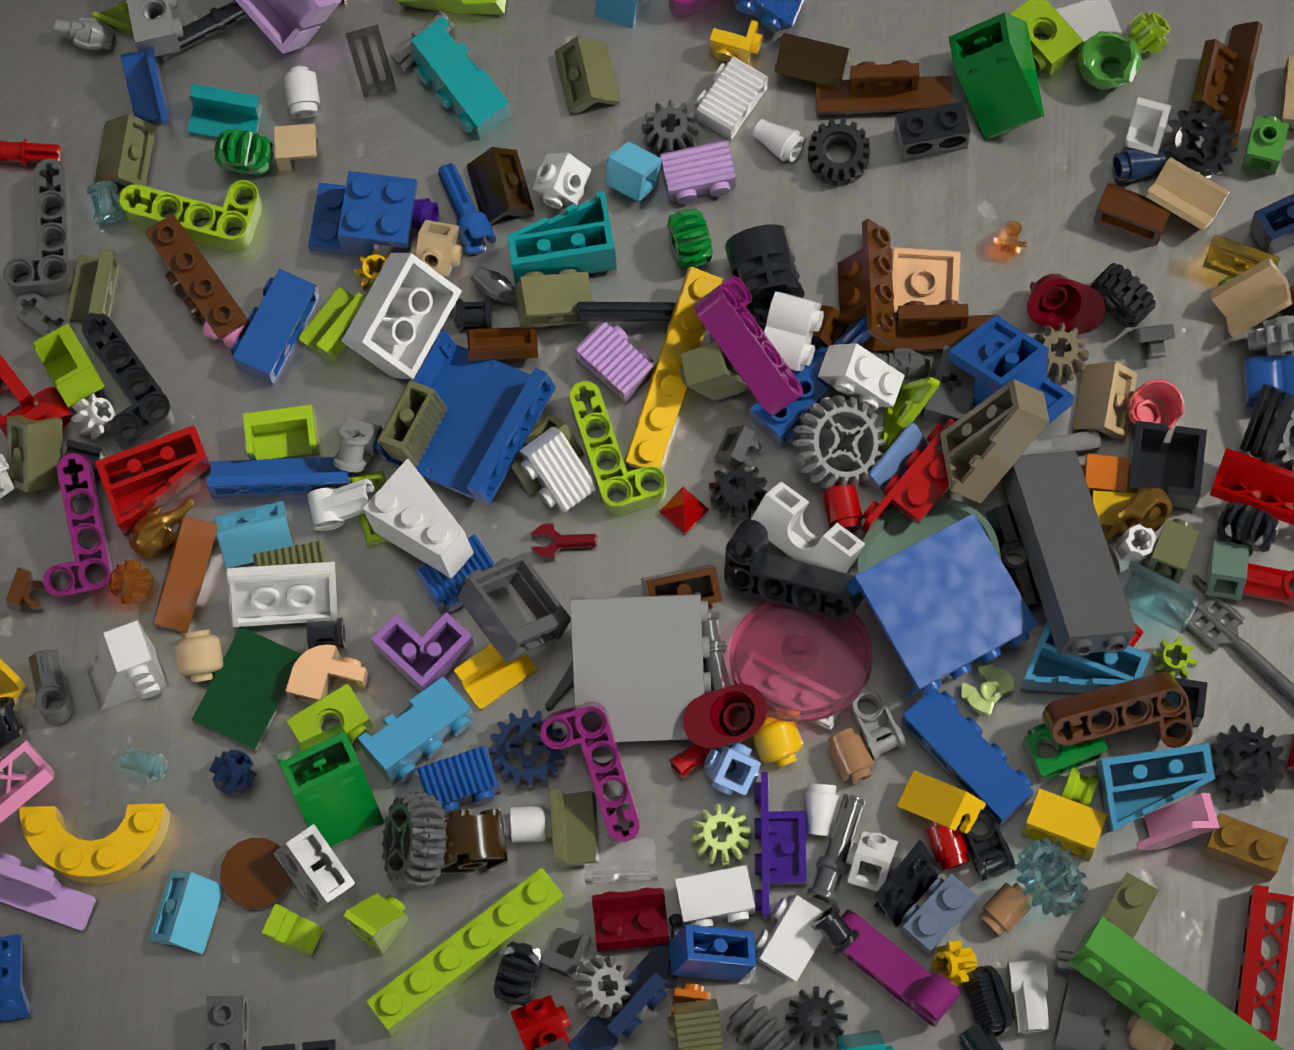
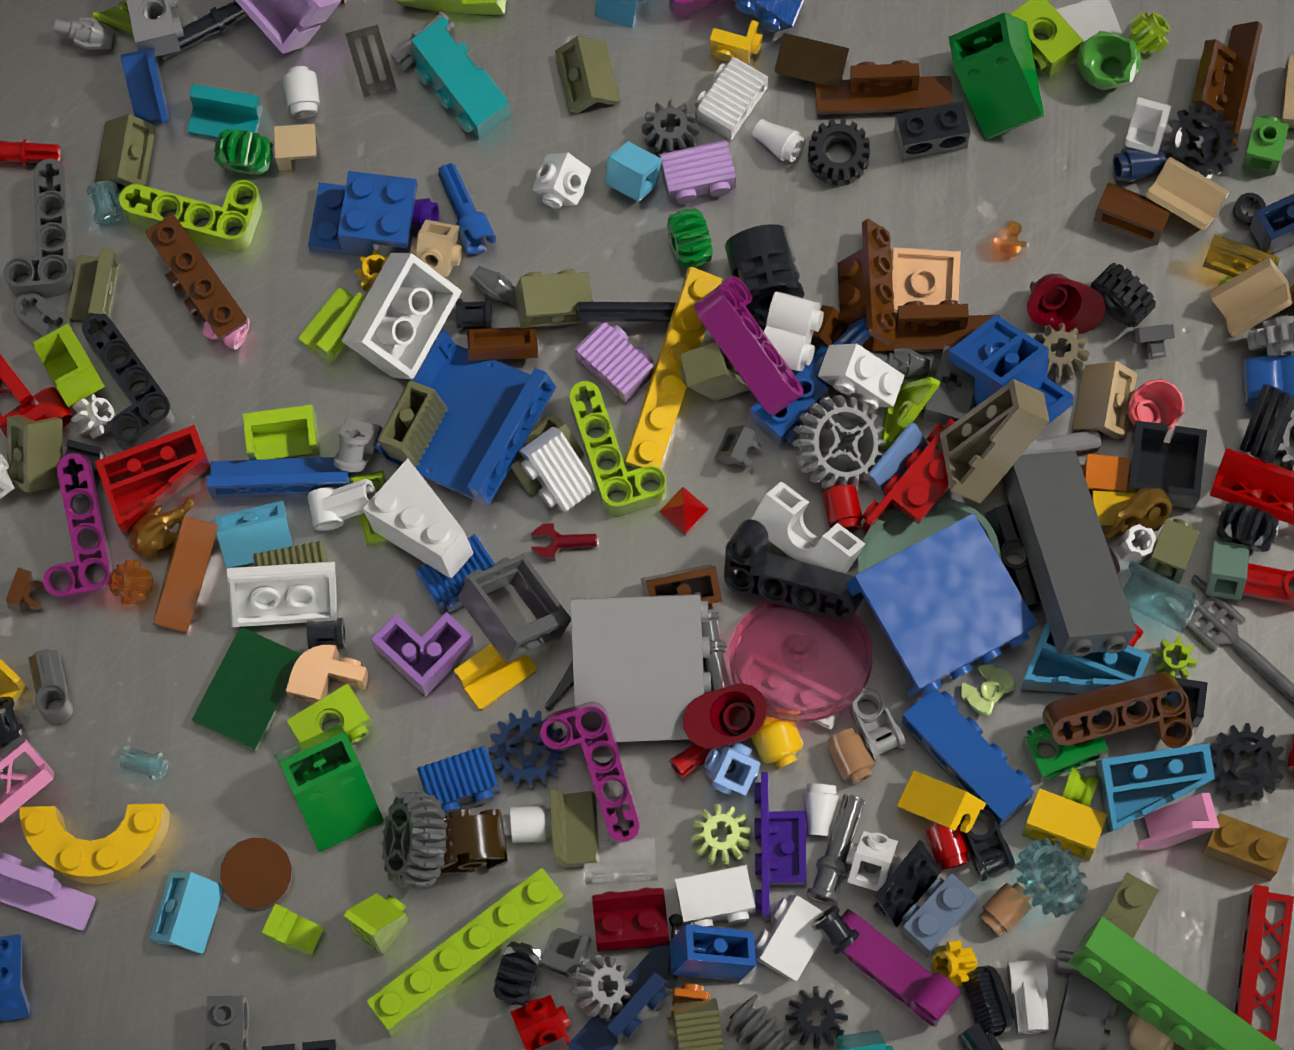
white wedge [87,620,168,710] -> none
tan head [174,629,223,682] -> none
dark blue gear [209,750,257,795] -> none
blue brick [231,269,320,385] -> none
light grey brick [273,824,356,913] -> none
dark azure wedge [358,677,473,785] -> none
dark brown panel [467,147,534,225] -> none
teal wedge [507,190,617,286] -> none
black gear [709,461,768,522] -> none
none -> black bush [1232,193,1266,227]

